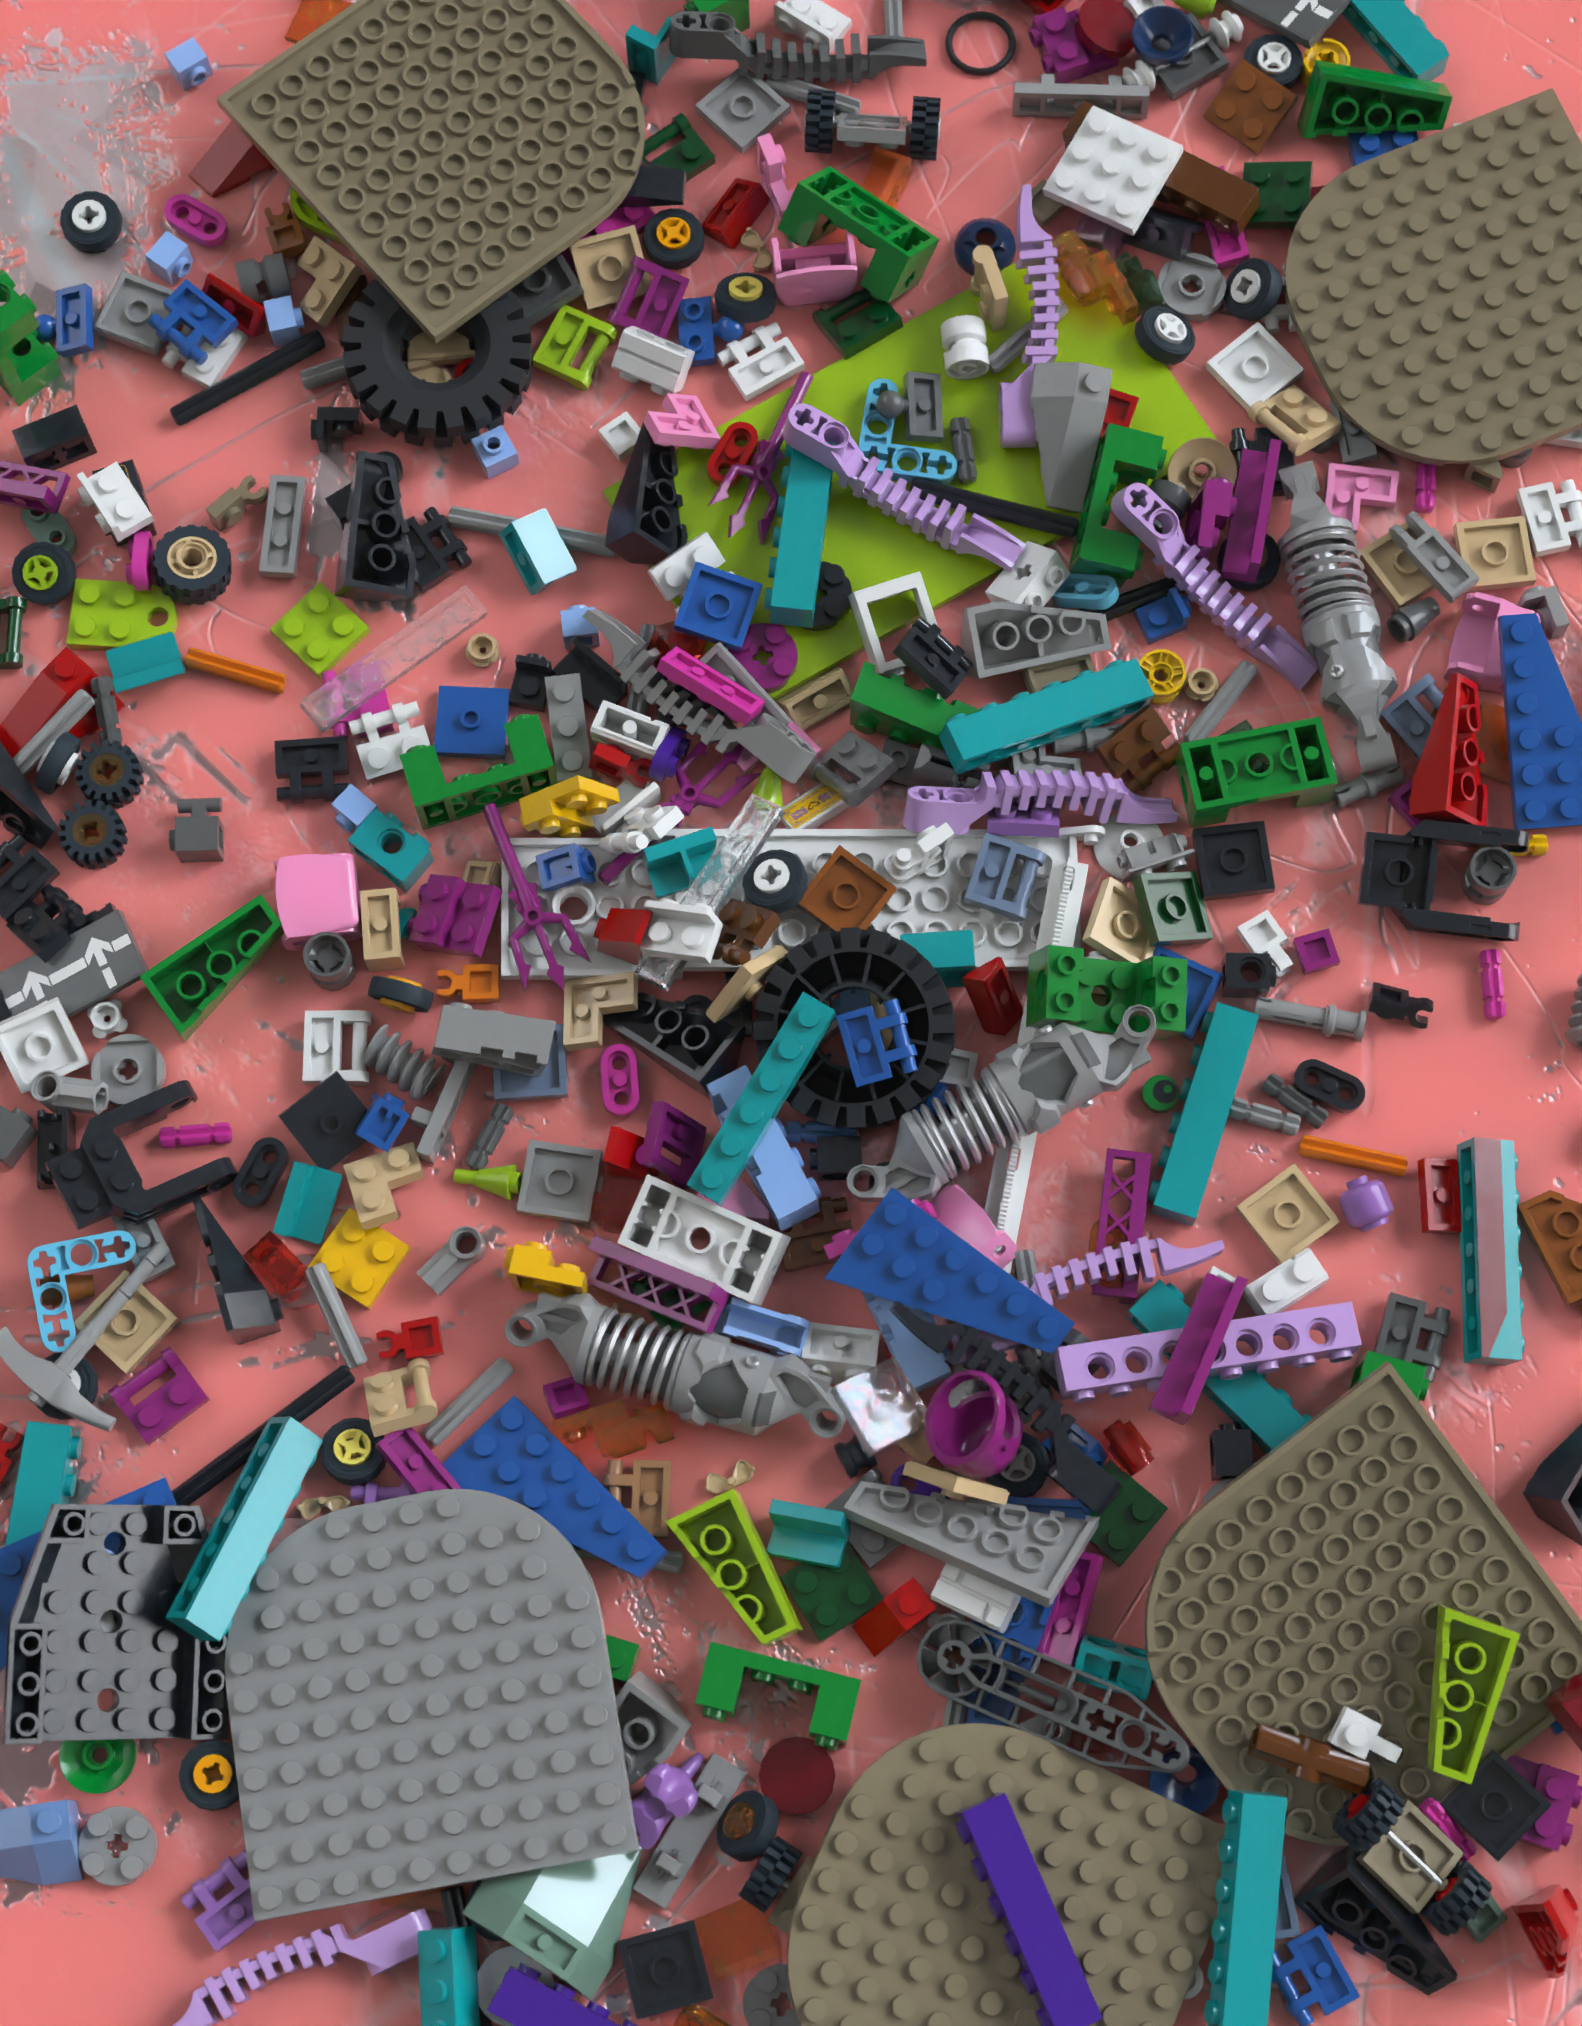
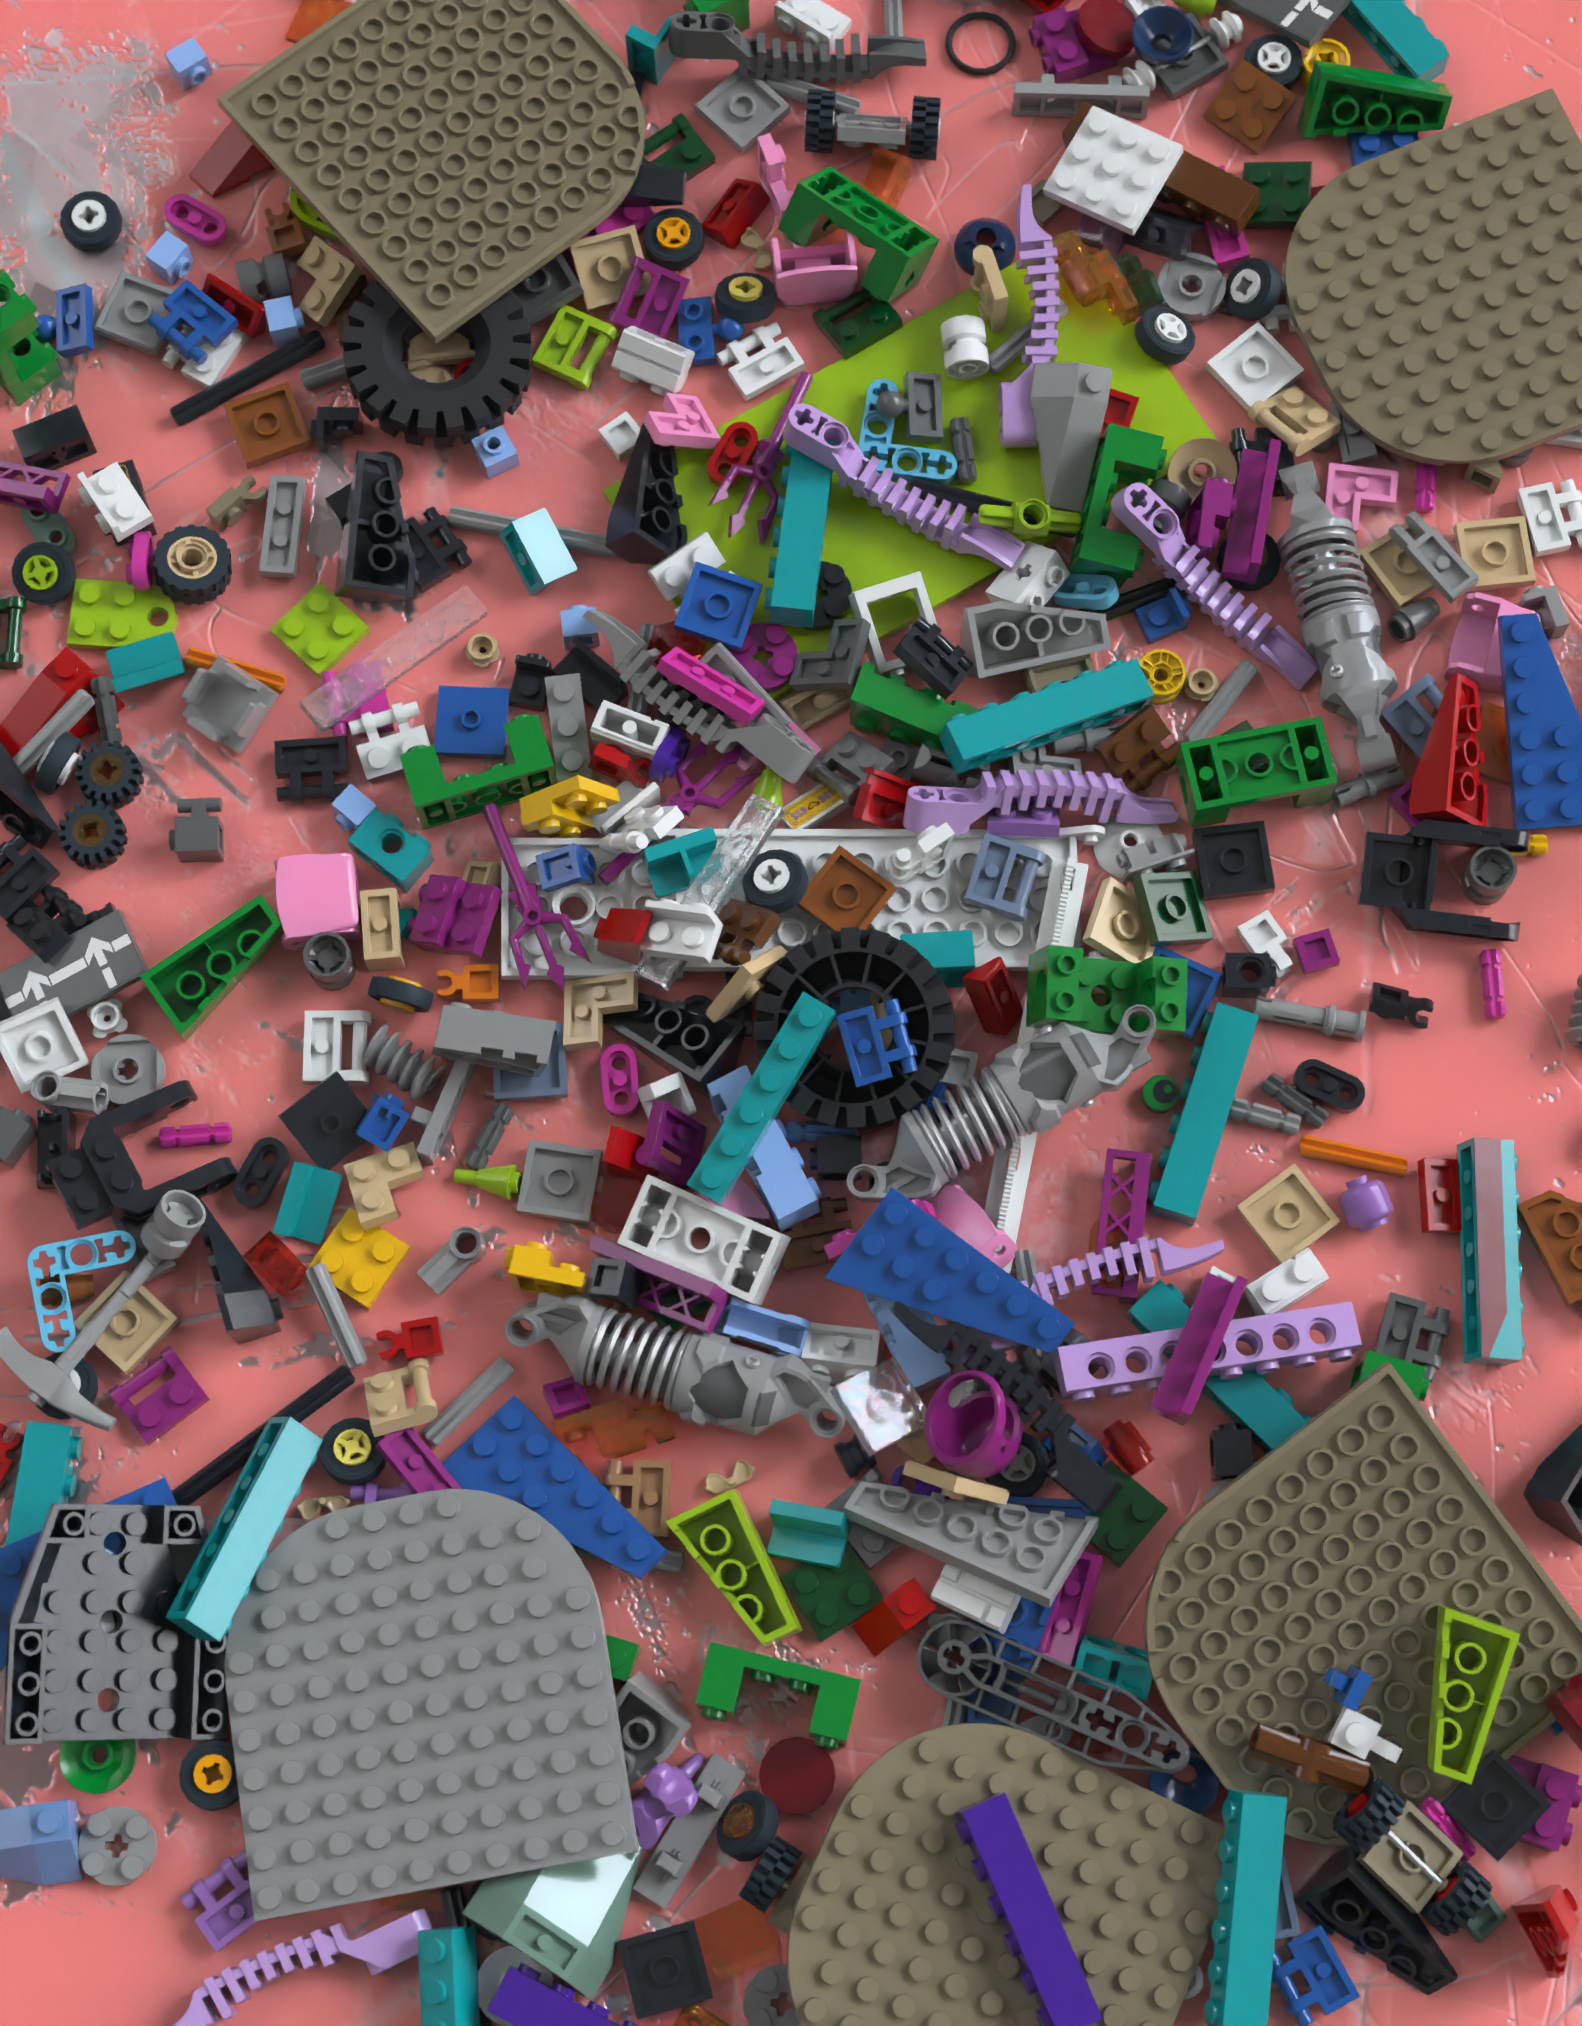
none -> light grey wheel [140,1190,206,1260]
none -> light grey panel [181,655,280,754]
none -> dark orange plate [223,381,313,469]
none -> black panel [585,1257,645,1309]
none -> white panel [636,1071,697,1119]
none -> dark grey plate [789,618,871,691]
none -> red plate [852,767,921,829]
none -> lime axle [978,498,1082,539]
none -> blue tile [1323,1664,1373,1712]

